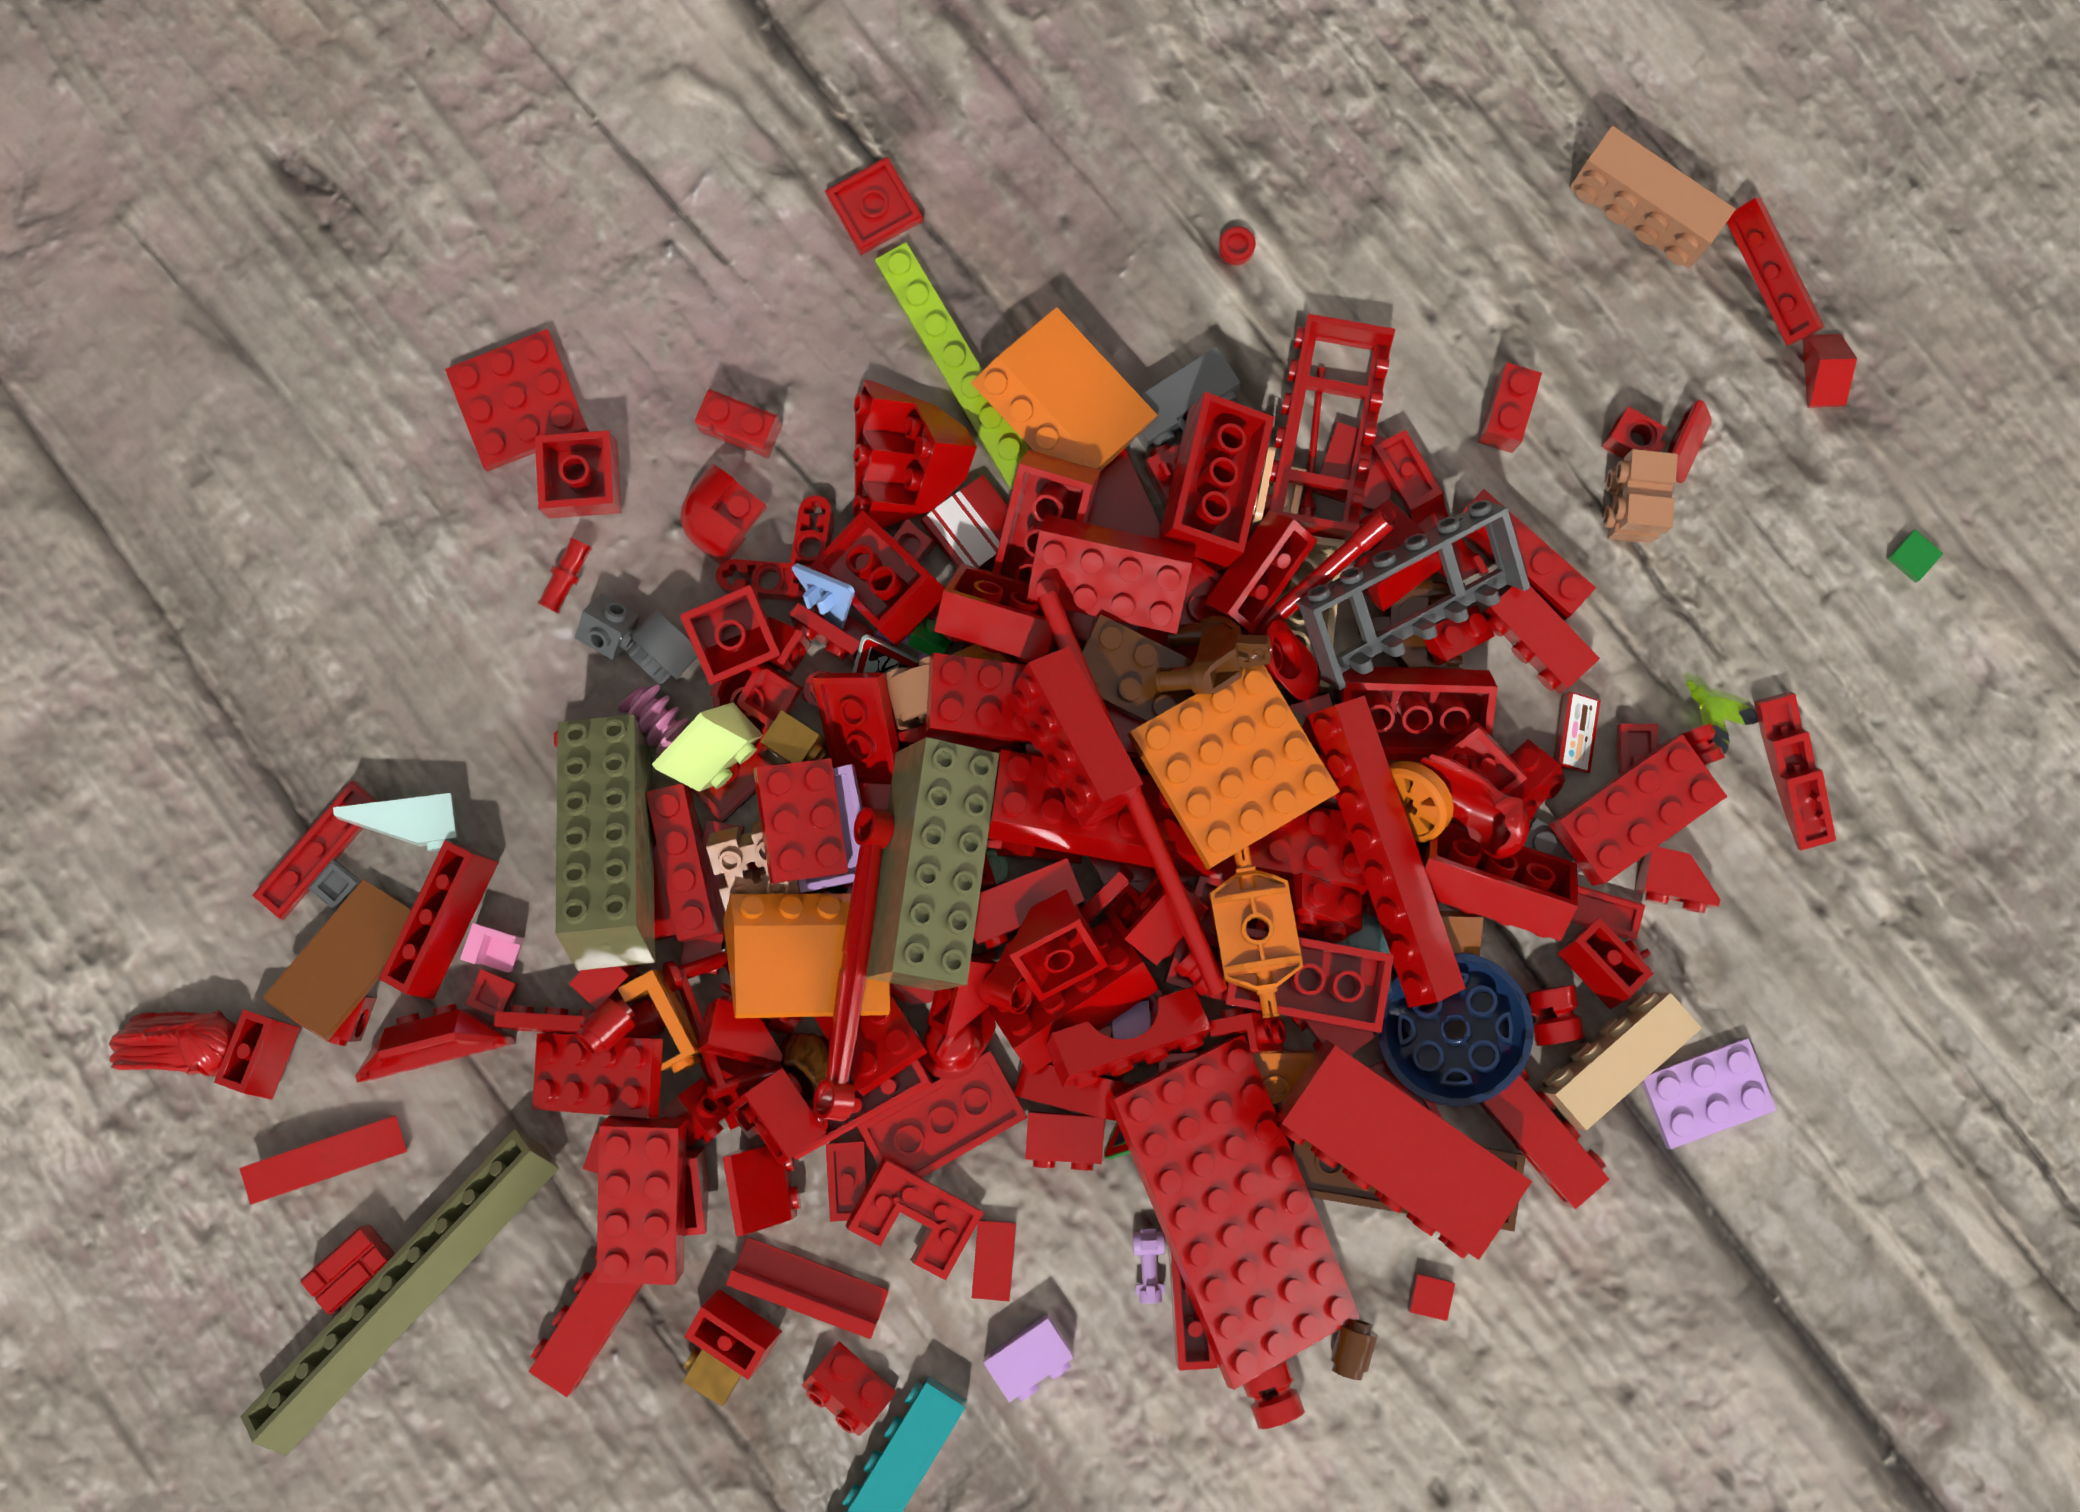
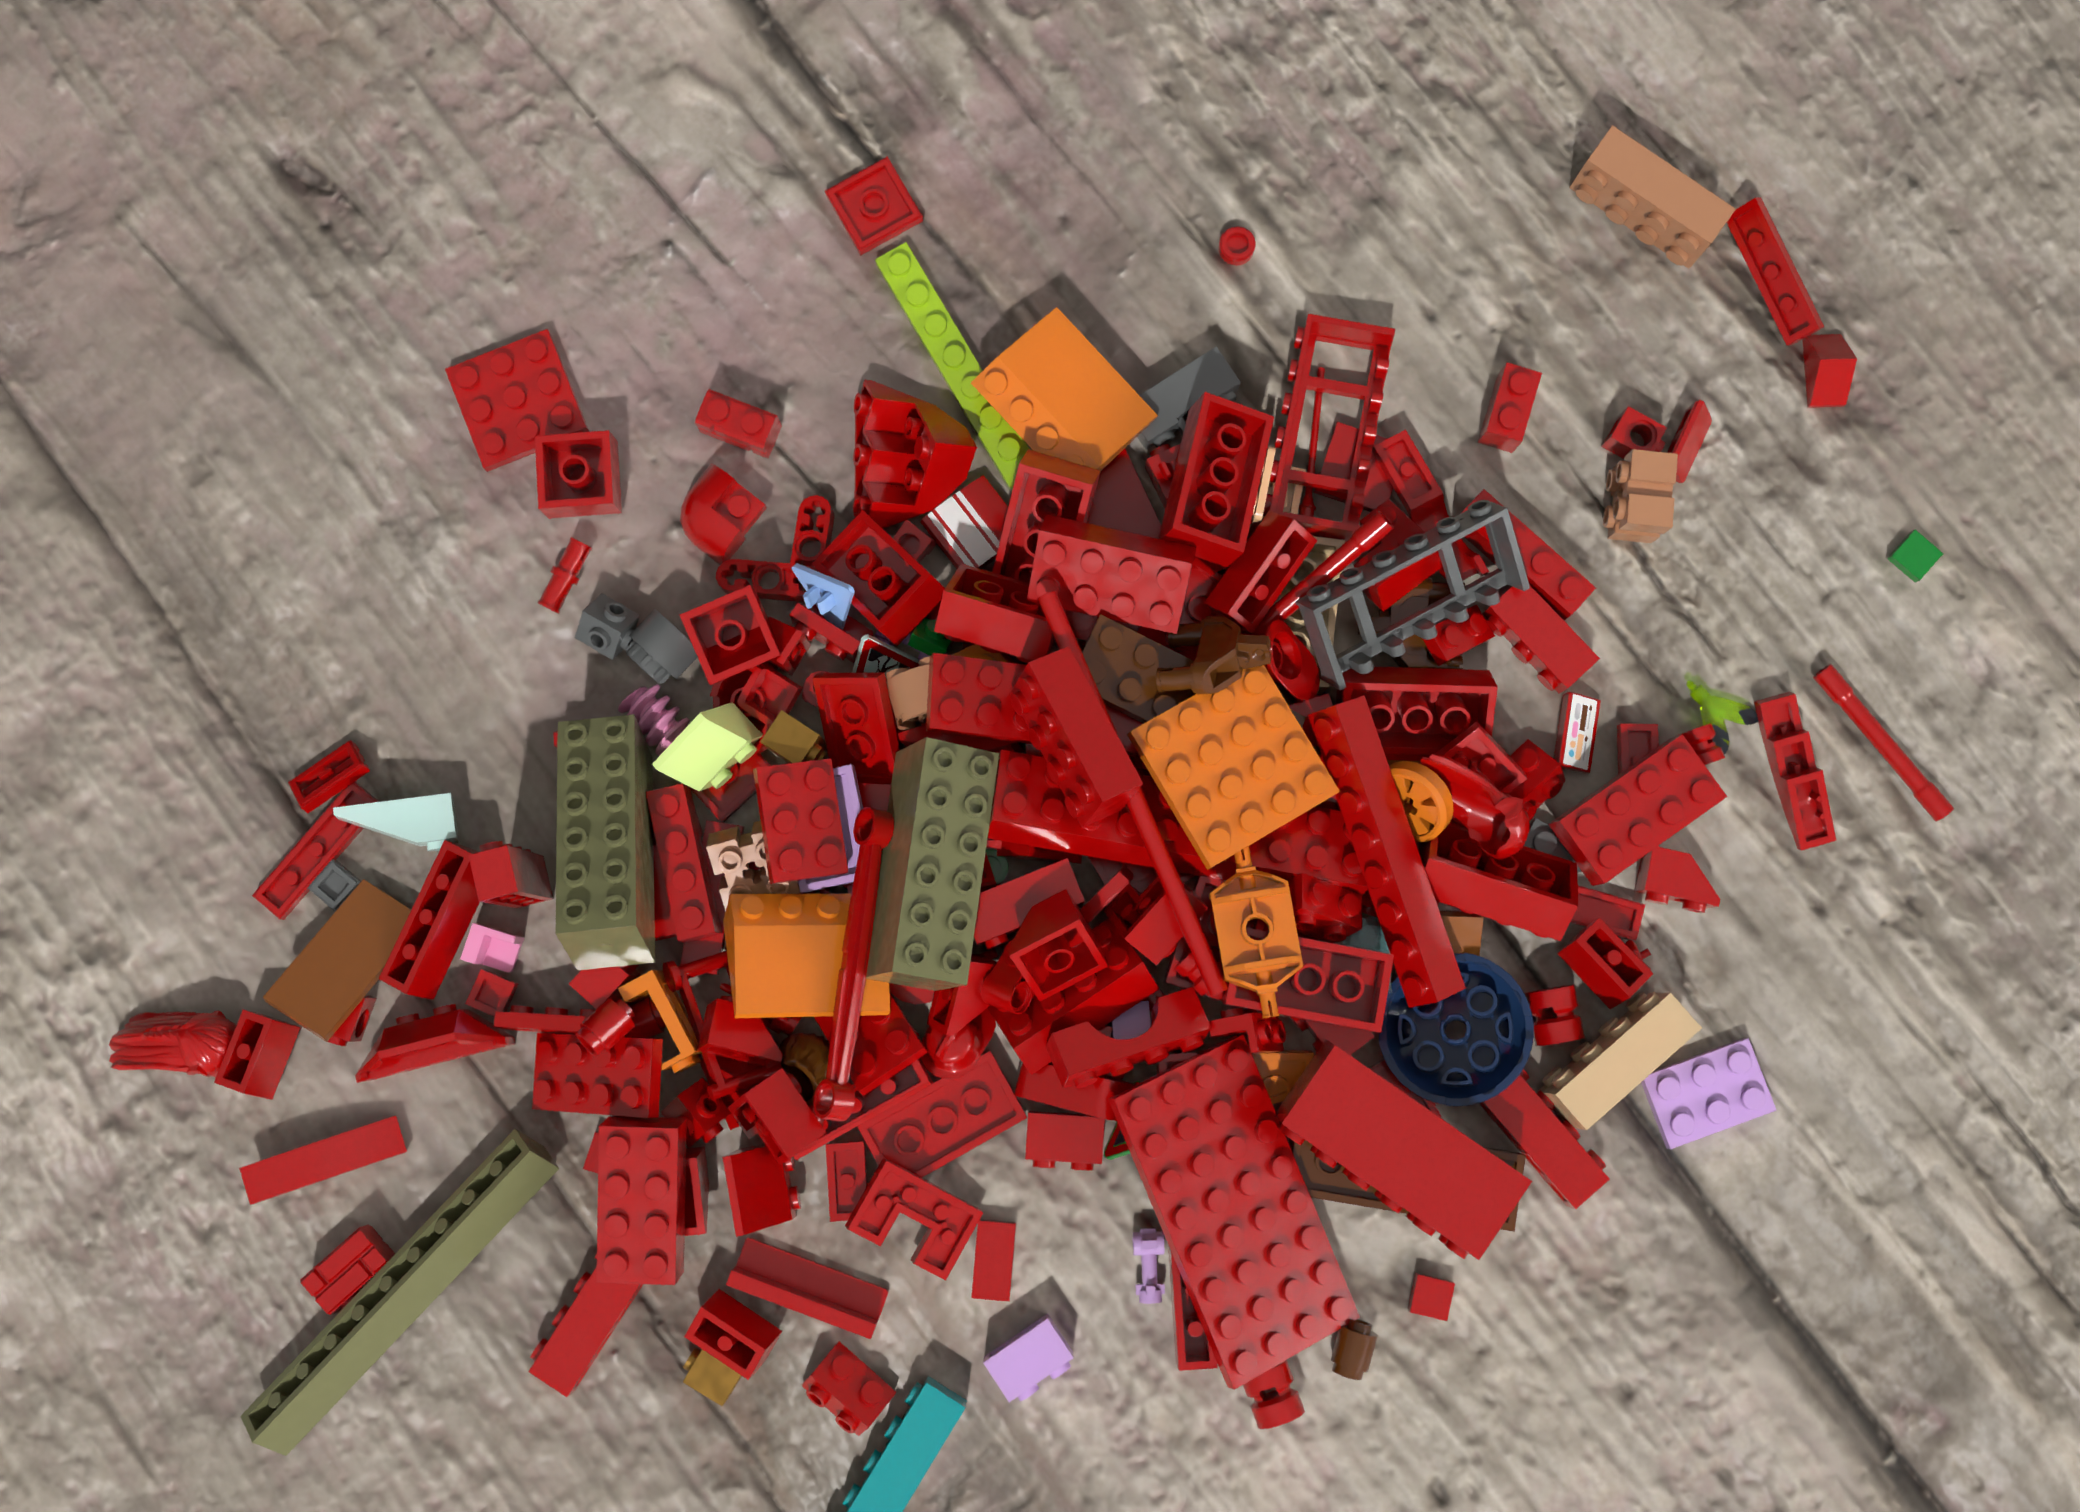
none -> red tile [288,740,370,814]
none -> red brick [468,841,554,908]
none -> red piece [1813,664,1954,822]

